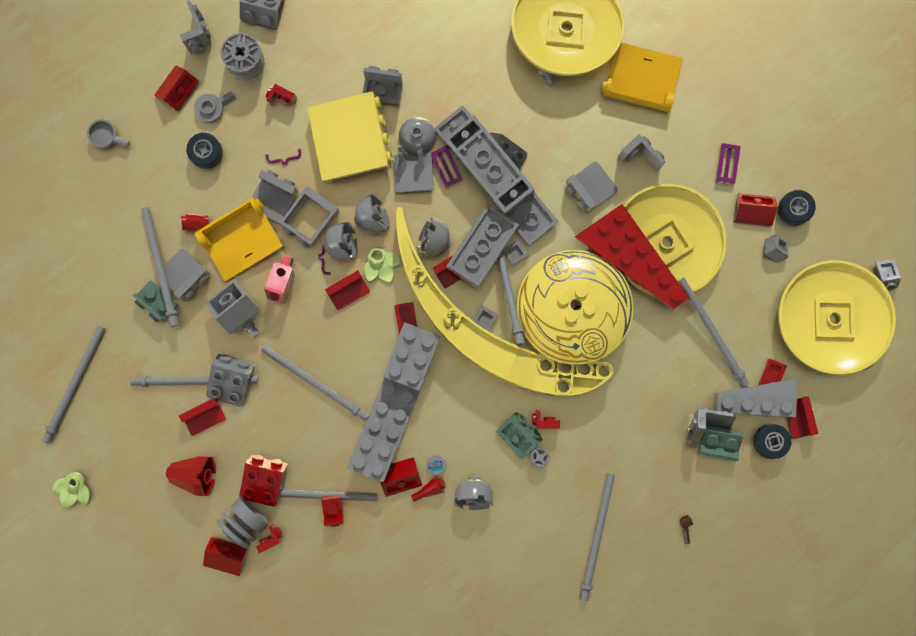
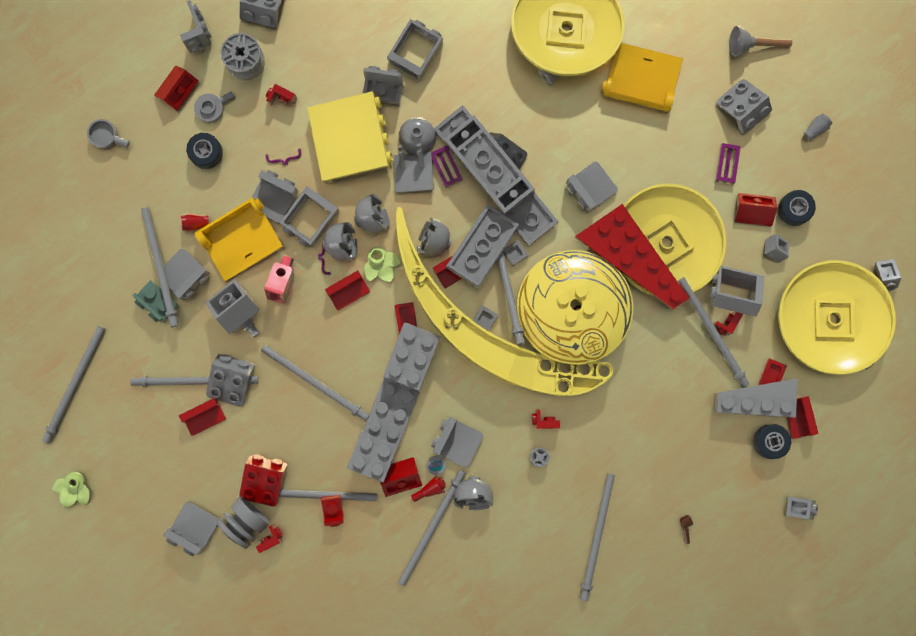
red cone [166,456,216,496] -> none
red panel [203,537,248,576] -> none
sand green bracket [496,412,543,459] -> none
light grey bracket [618,134,665,171] -> none
flat silver bracket [685,408,736,449] -> none
sand green bracket [700,425,744,461] -> none
none -> light grey bracket [163,502,219,556]
none -> light grey window [387,19,443,81]
none -> light grey bar [398,470,466,586]
none -> light grey bracket [431,417,483,468]
none -> light grey window [709,266,764,317]
none -> red bracket [714,312,743,336]
none -> light grey bracket [717,79,772,134]
none -> light grey piece [729,26,792,57]
none -> light grey bracket [786,496,818,520]
none -> light grey cone [803,113,833,141]

